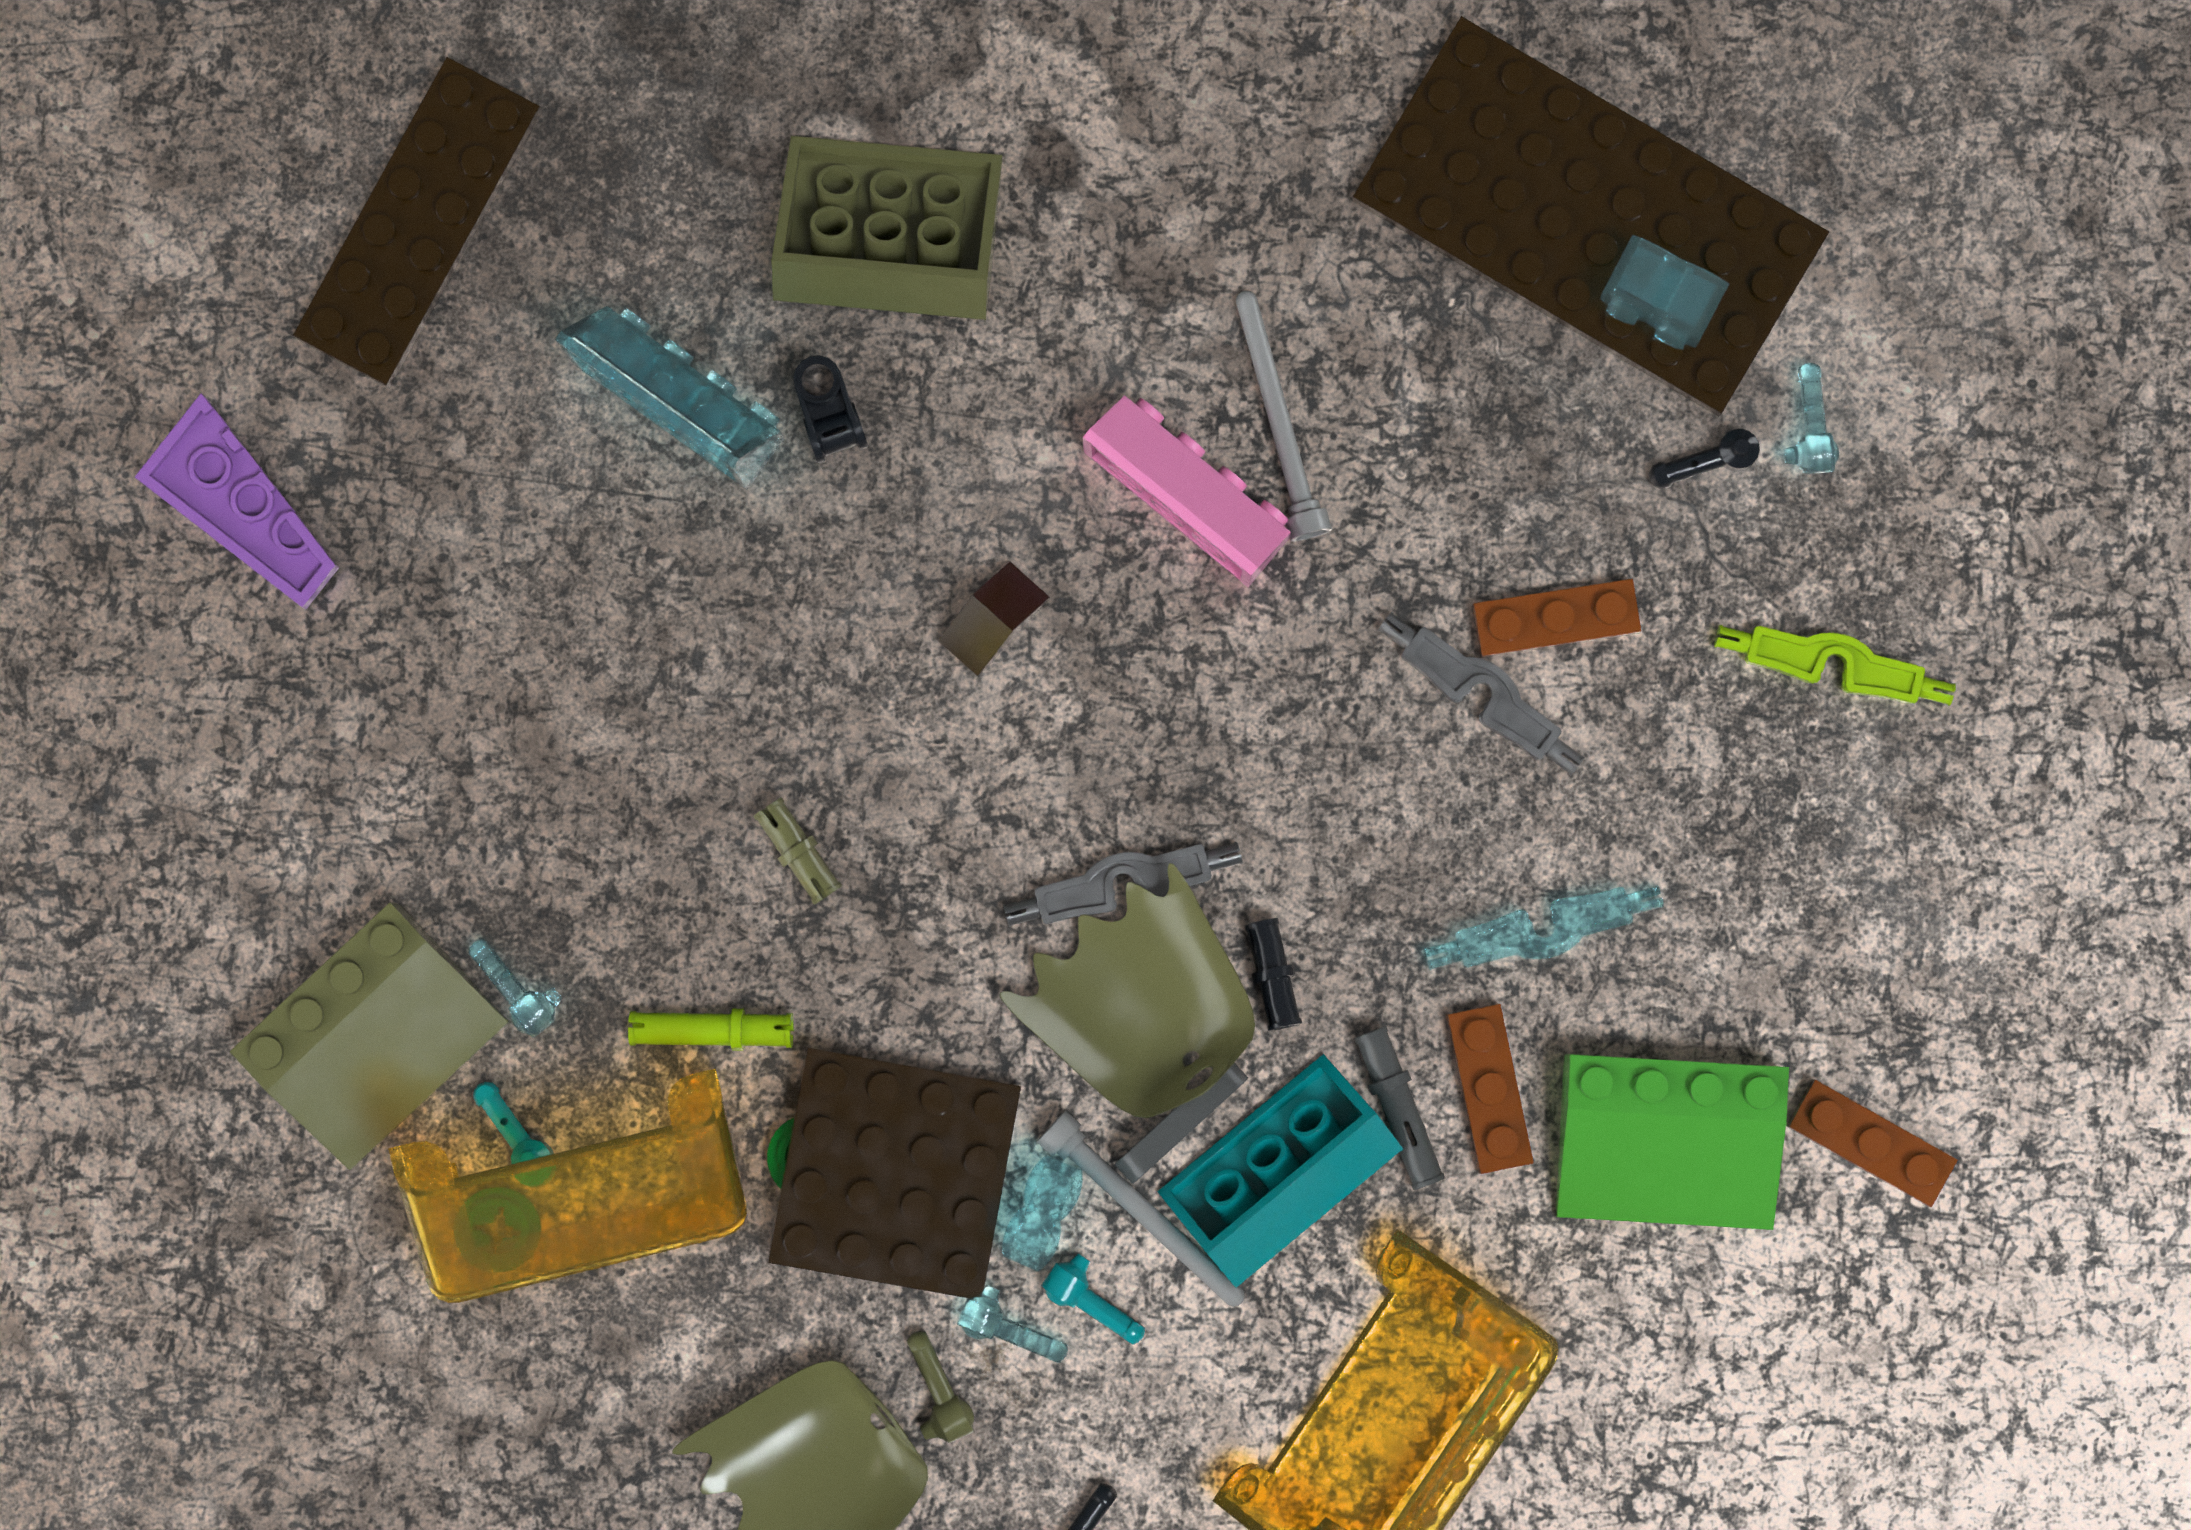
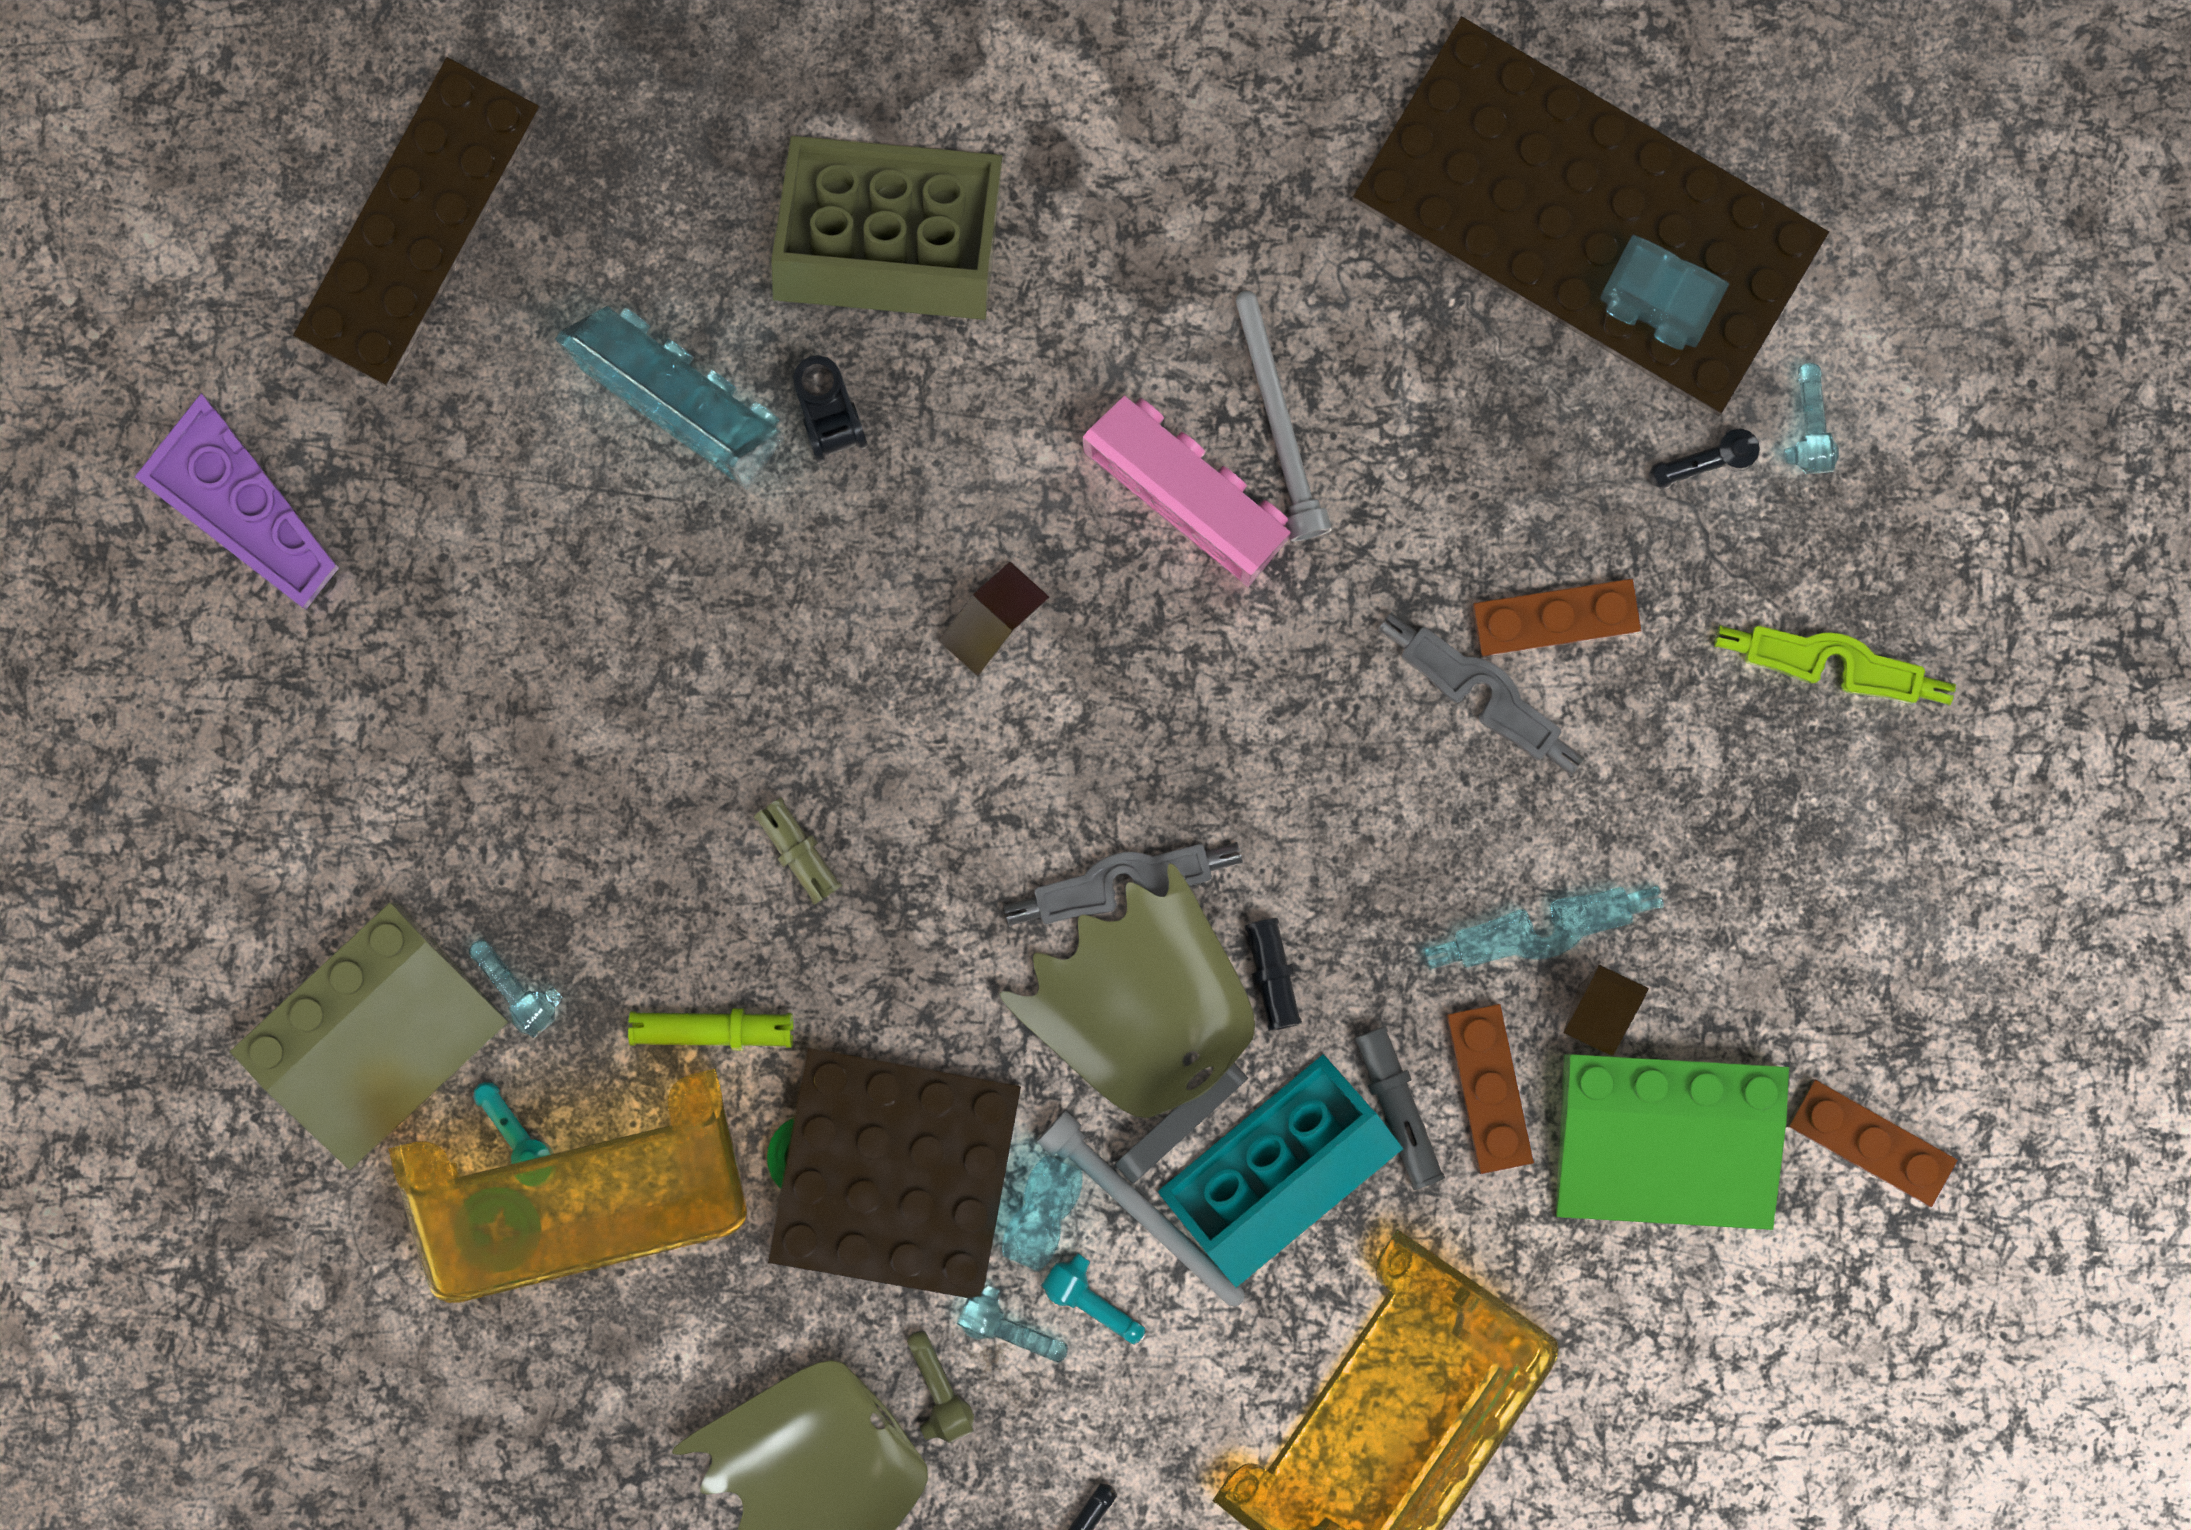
none -> dark brown slope [1563,965,1649,1056]

